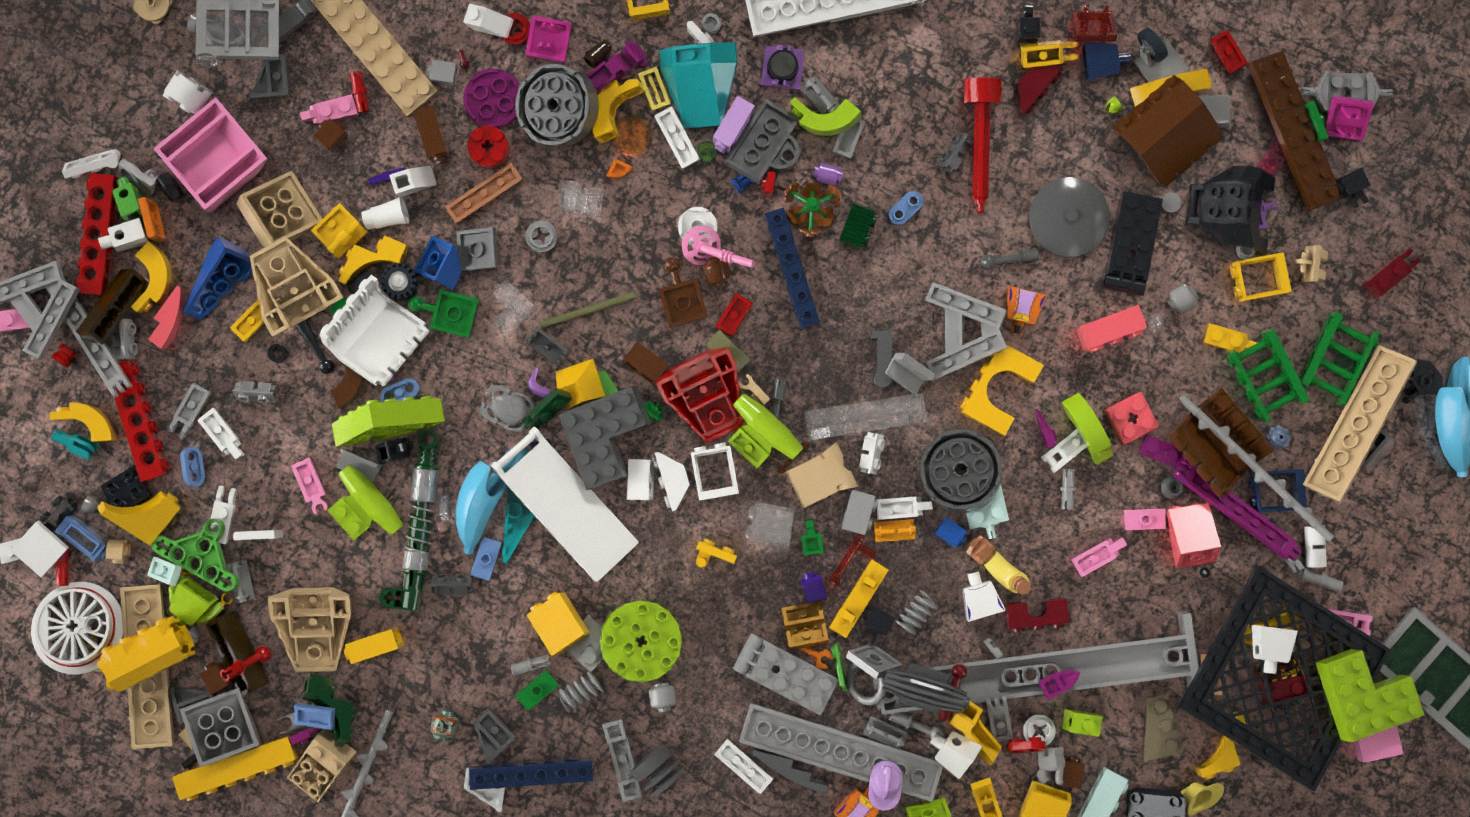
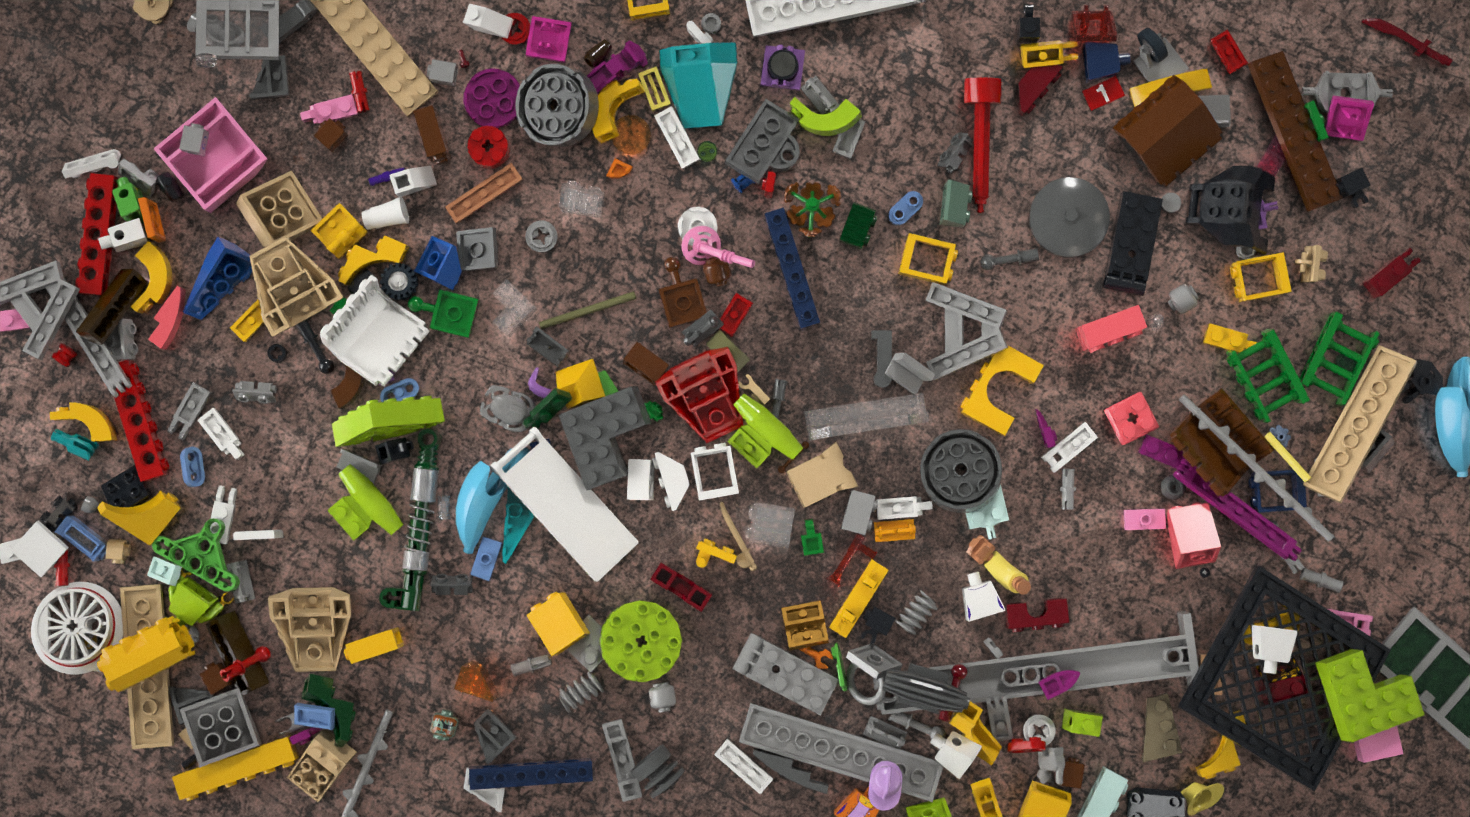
white brick [163,70,212,114] -> none
bright pink plate [291,458,329,514] -> none
green plate [515,669,560,711] -> none
lavender window [713,96,755,154] -> none
dark purple slope [800,571,827,604] -> none
medium lavender brick [813,162,843,186] -> none
white hinge [859,432,885,475] -> none
blue brick [934,517,967,548] -> none
torso [1005,286,1047,335] -> none
lime arch [1061,392,1113,465] -> none
bright pink hinge [1071,538,1127,577] -> none
lime hinge [1106,96,1124,114] -> none
white pin [1304,526,1327,567] -> none
none -> light grey brick [179,123,209,156]
none -> clear orange slope [454,661,499,702]
none -> dark red arch [650,562,713,612]
none -> dark grey hinge [682,309,724,347]
none -> tan sword [720,502,757,571]
none -> yellow window [898,233,958,285]
none -> sand green slope [939,180,972,228]
none -> red sticker [1082,76,1125,111]
none -> light yellow bar [1264,432,1312,483]
none -> dark red sword [1361,18,1453,66]

